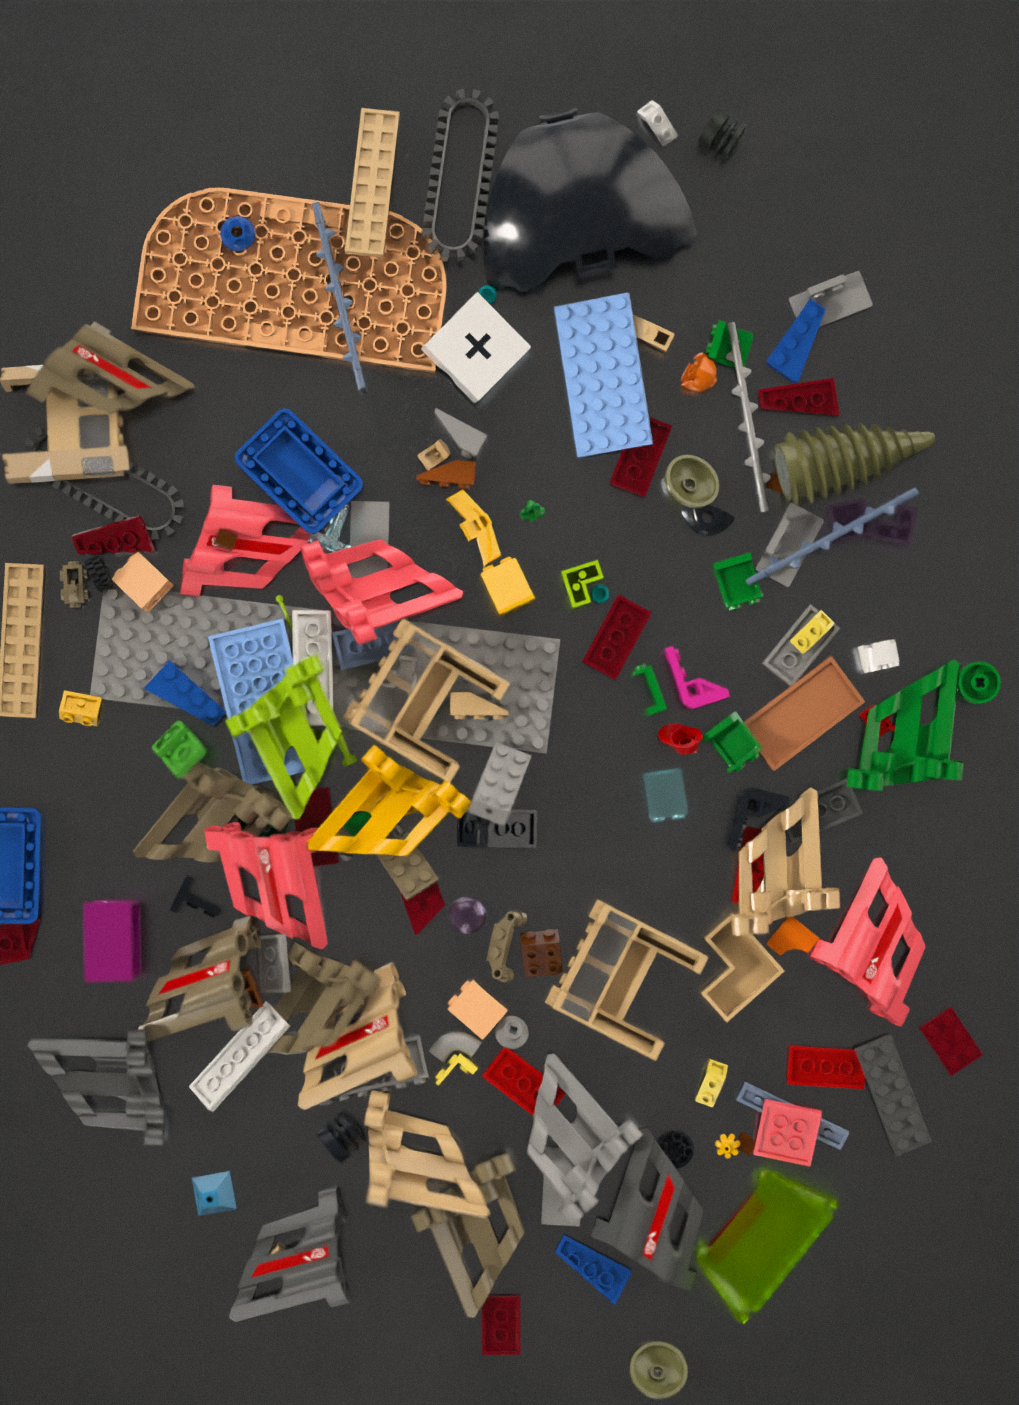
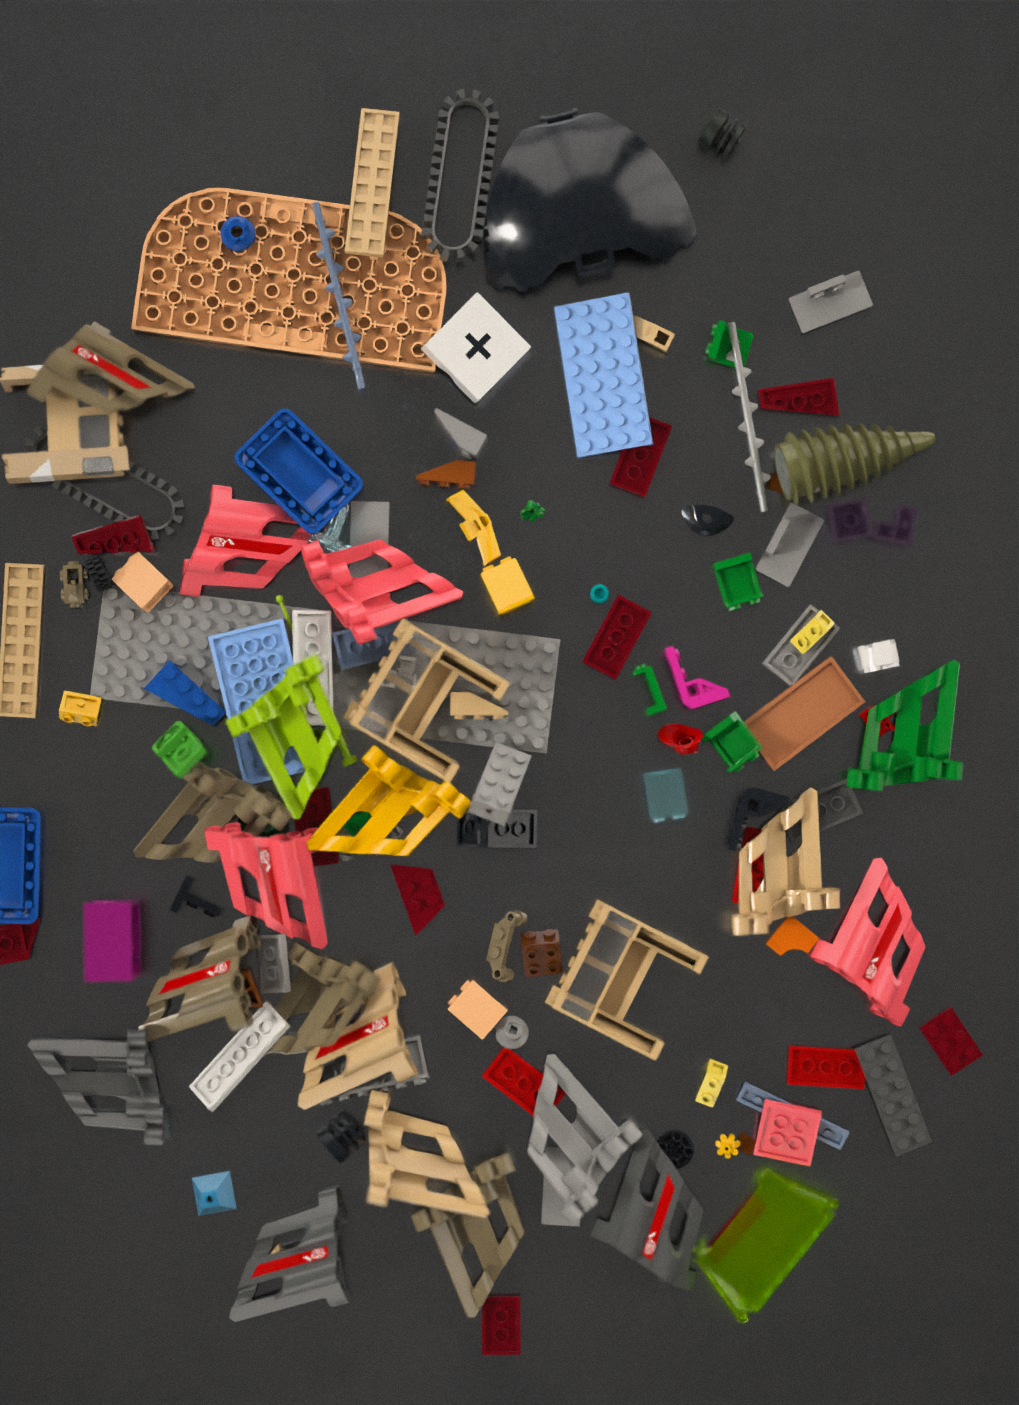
reddish brown piece [213,529,238,551] -> none
dark tan plate [376,832,439,901] -> none
tan bracket [418,439,451,471] -> none
light grey cylinder [429,1032,482,1062] -> none
light yellow bracket [435,1052,478,1086] -> none
clear purple cylinder [448,896,486,934] -> none
teal plate [478,285,497,304] -> none
blue wing [555,1235,632,1305] -> none
lime brick [561,560,604,609] -> none
olive dish [630,1342,688,1399] -> none
white bracket [637,101,678,147] -> none
olive dish [665,455,719,508] -> none
orange cylinder [681,353,717,392] -> none
tan piece [700,912,784,1022] -> none
sand blue plant [746,487,919,586] -> none
blue wing [766,298,826,383] -> none
green wheel [957,662,1001,704] -> none

